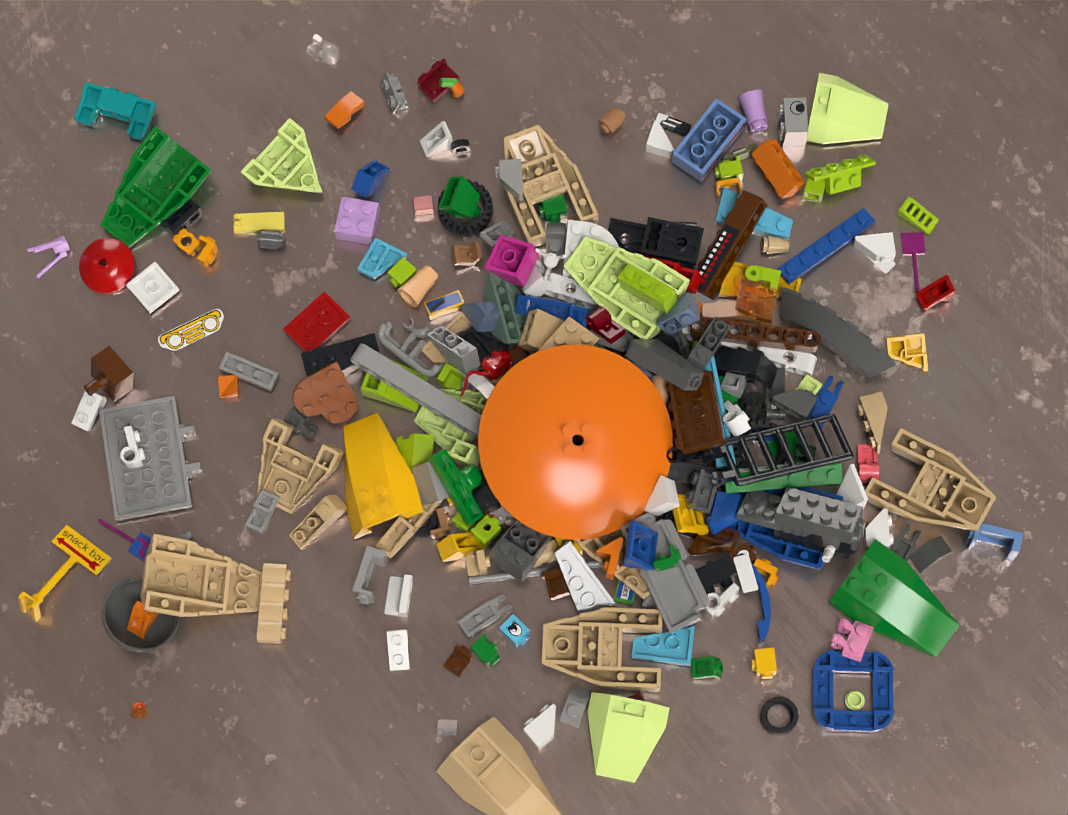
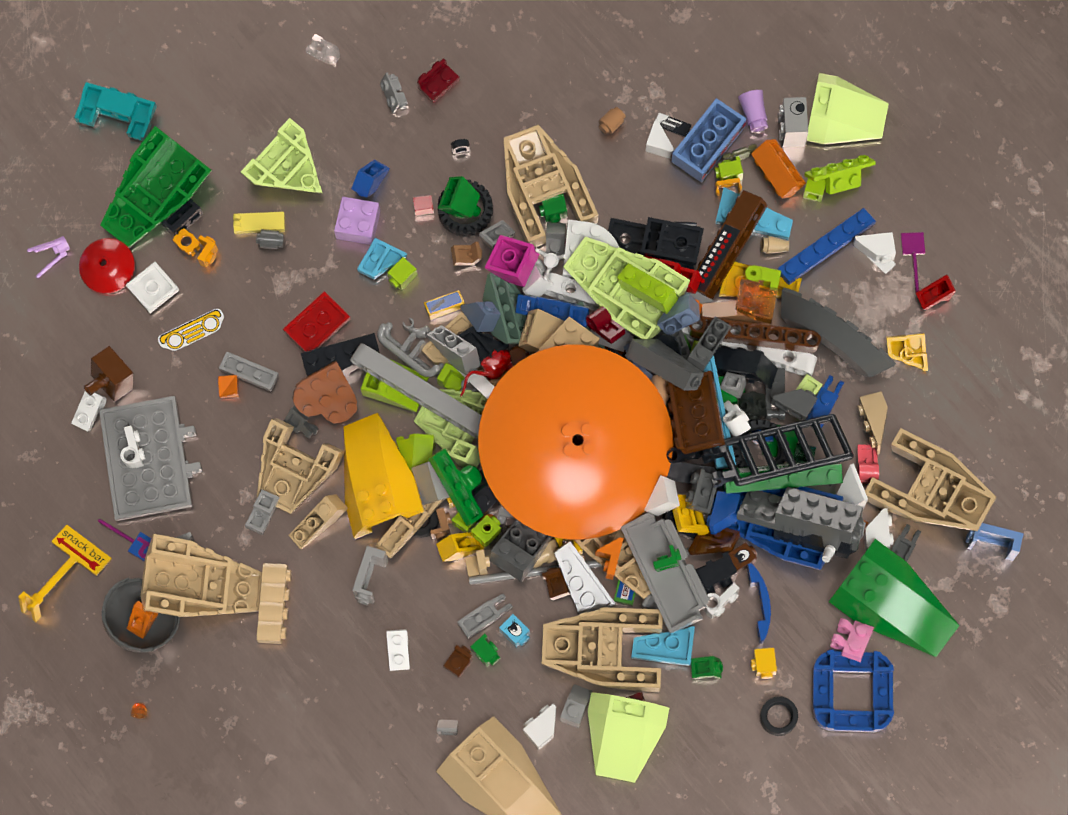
orange slope [325,92,364,129] -> none
white panel [384,574,413,618] -> none
light nougat plant [397,265,438,308] -> none
white slope [420,121,452,157] -> none
arm [439,78,464,97] -> none
light grey slope [495,159,523,201] -> none
blue slope [623,521,658,571] -> none
white sticker [733,554,758,593] -> none
light orange bracket [754,558,779,589] -> none
yellowish green plate [845,691,865,711] -> none
lime slope [897,197,939,235] -> none
dark grey slope [909,536,952,573] -> none

